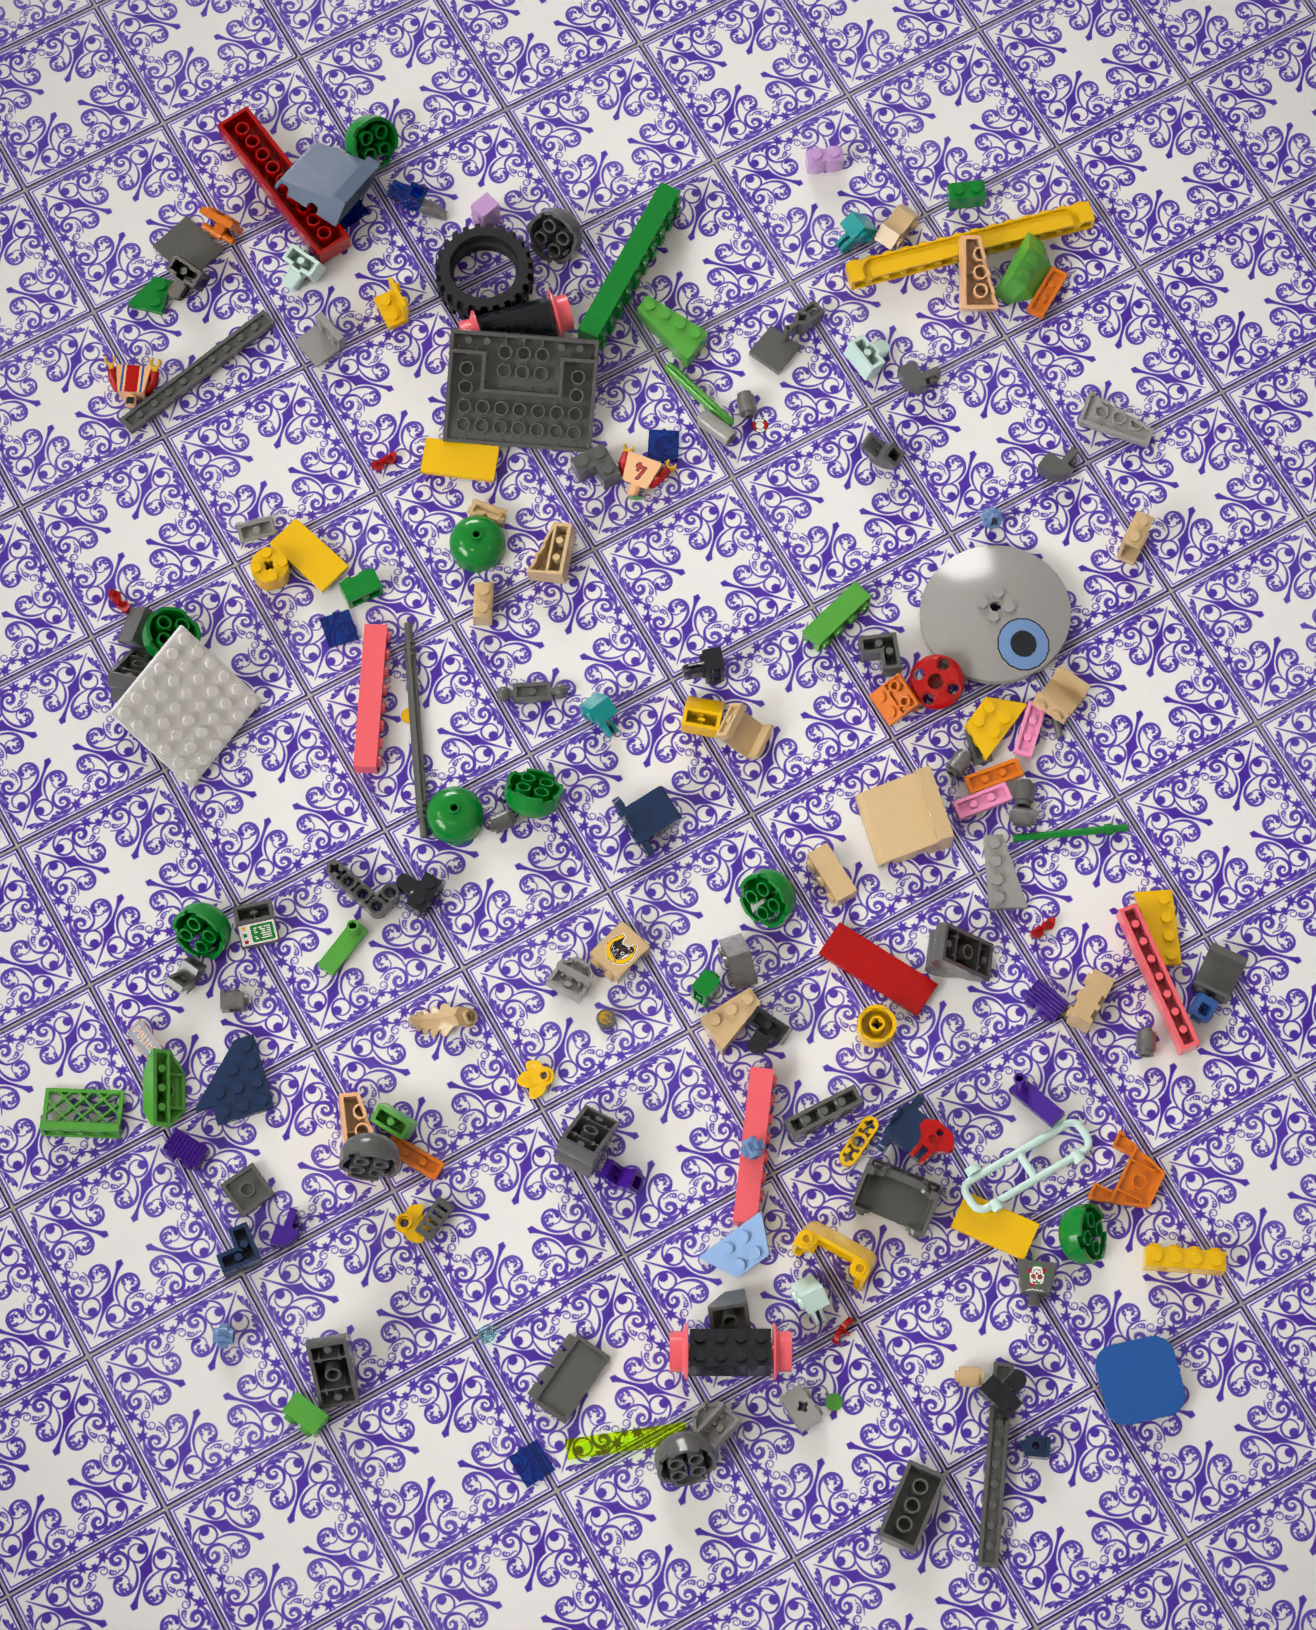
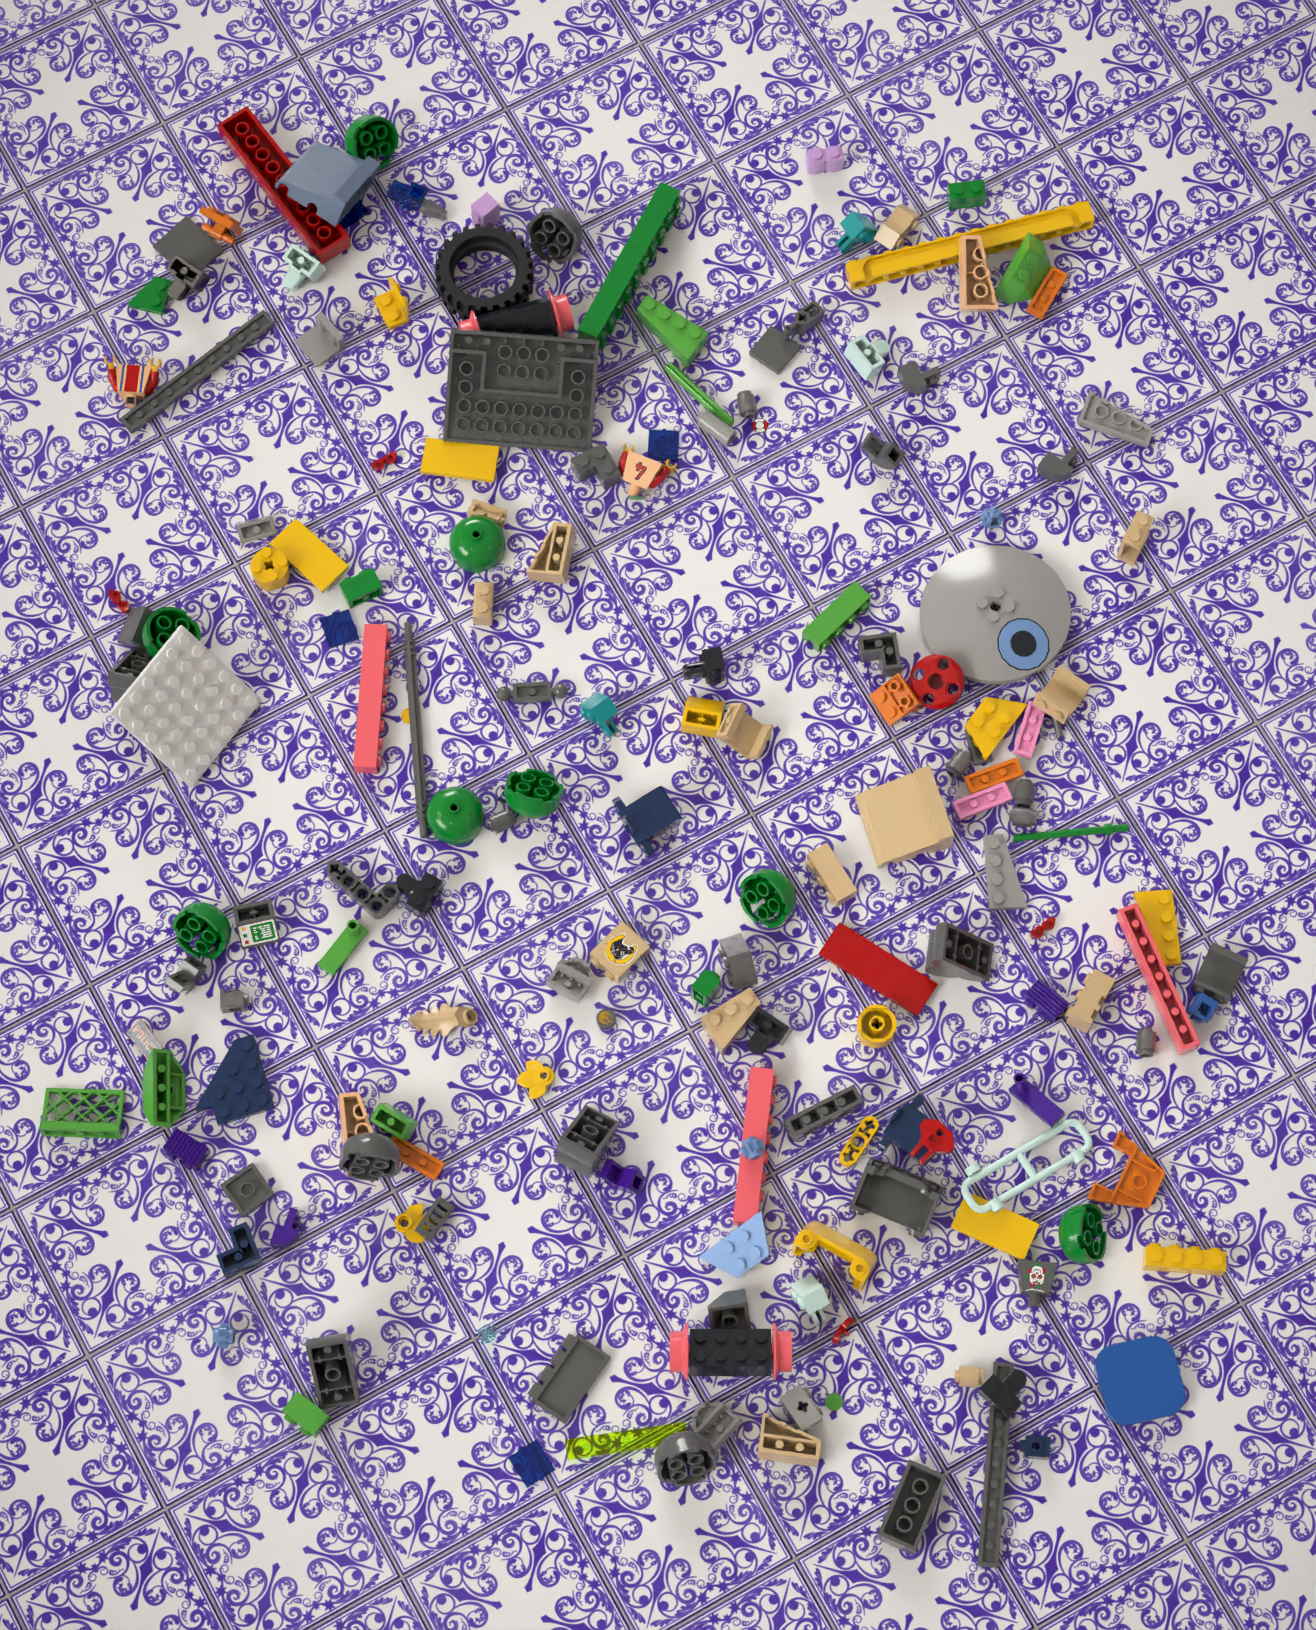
none -> tan wedge [757,1412,821,1467]

